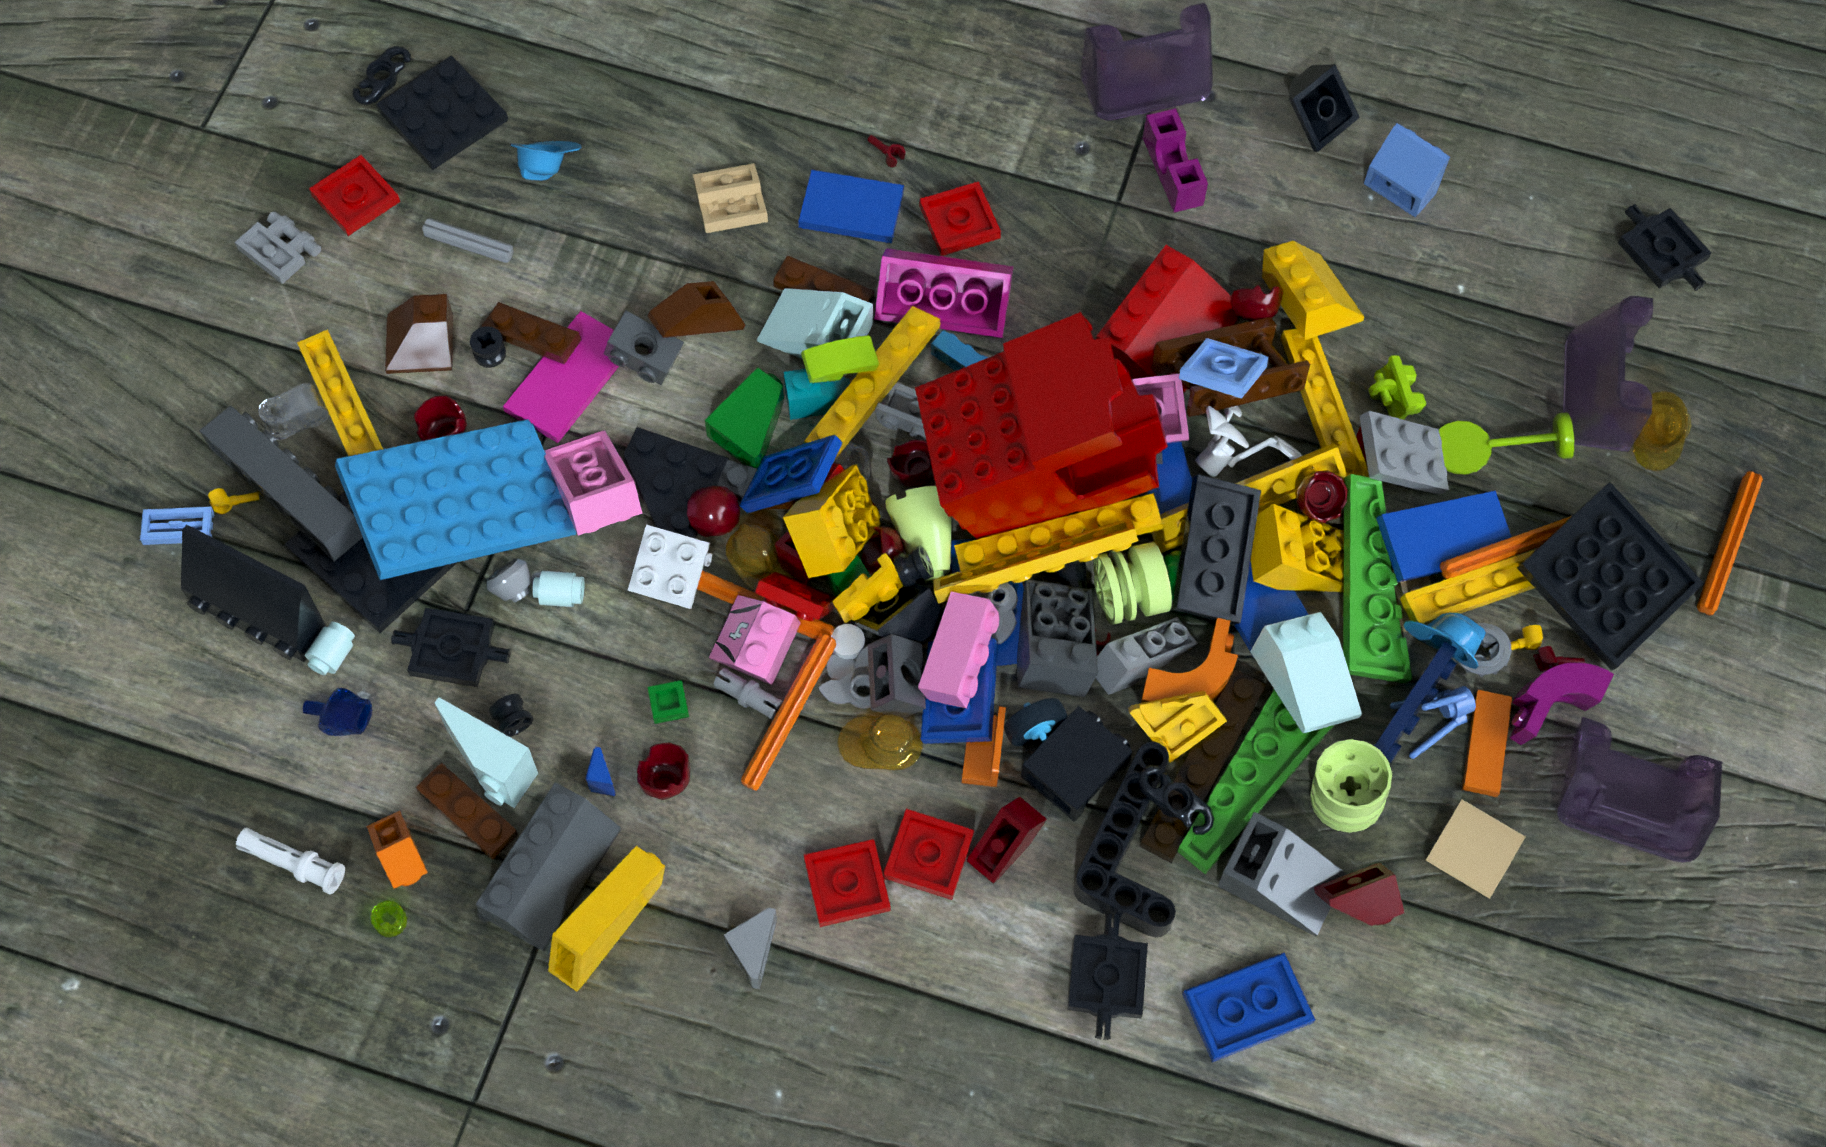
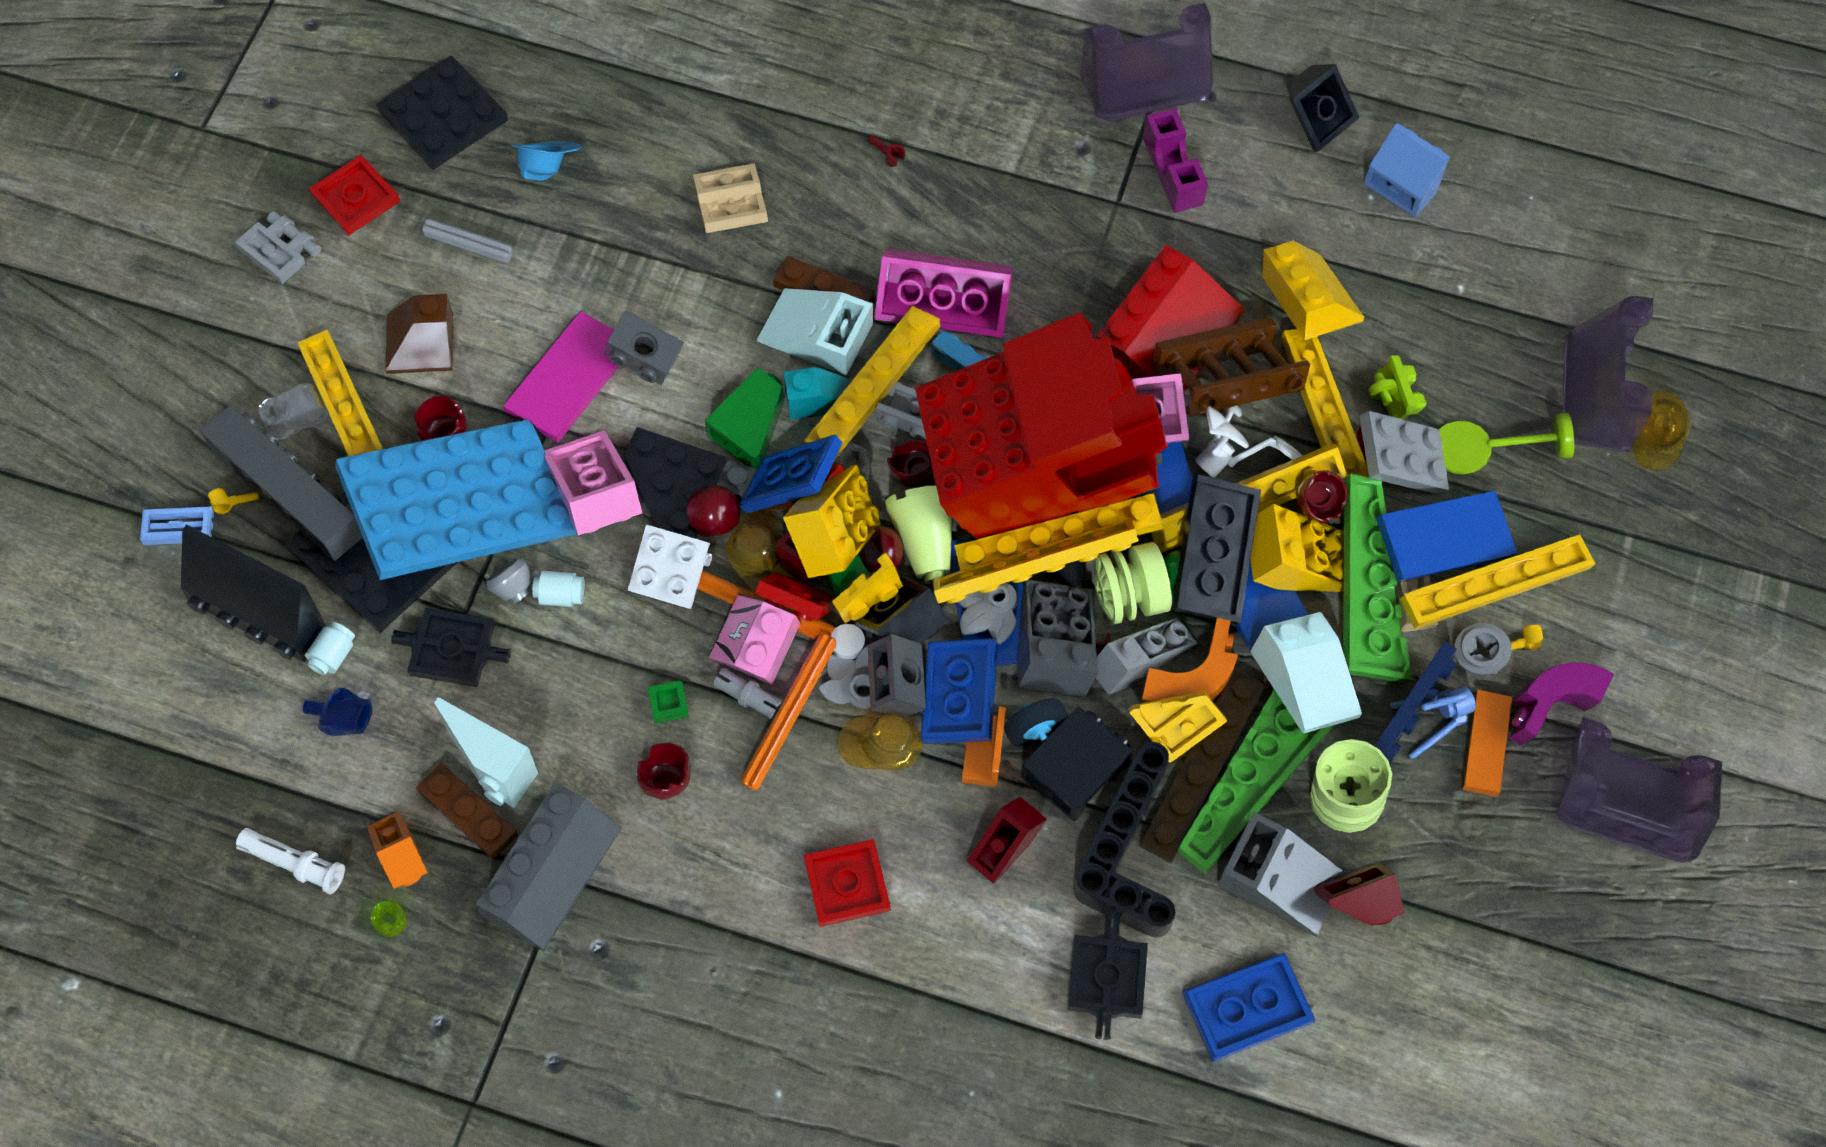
black piece [352,46,411,105] -> none
black wheel [470,326,506,368] -> none
reddish brown plate [481,302,582,364] -> none
black wheel [489,693,534,737] -> none
yellow slope [548,846,665,992] -> none
blue slope [586,746,616,796] -> none
reddish brown slope [647,281,745,338] -> none
light grey slope [724,907,777,989] -> none
blue tile [798,170,904,243] -> none
lime slope [801,335,879,383] -> none
red plate [883,809,975,900] -> none
black wheel [894,545,934,587] -> none
bright pink brick [918,592,1000,709] -> none
red plate [919,181,1001,256] -> none
black piece [1138,765,1214,835] -> none
light blue tile [1179,338,1268,399] -> none
dark red hair [1230,285,1284,322] -> none
dark azure piece [1403,612,1486,669] -> none
tan slope [1425,799,1525,899] -> none
orange axle [1440,516,1571,579] -> none
black plate [1517,482,1704,671] -> none
dark red hand [1533,646,1585,672] -> none
black plate [1618,204,1712,291] -> none
orange axle [1697,471,1763,615] -> none

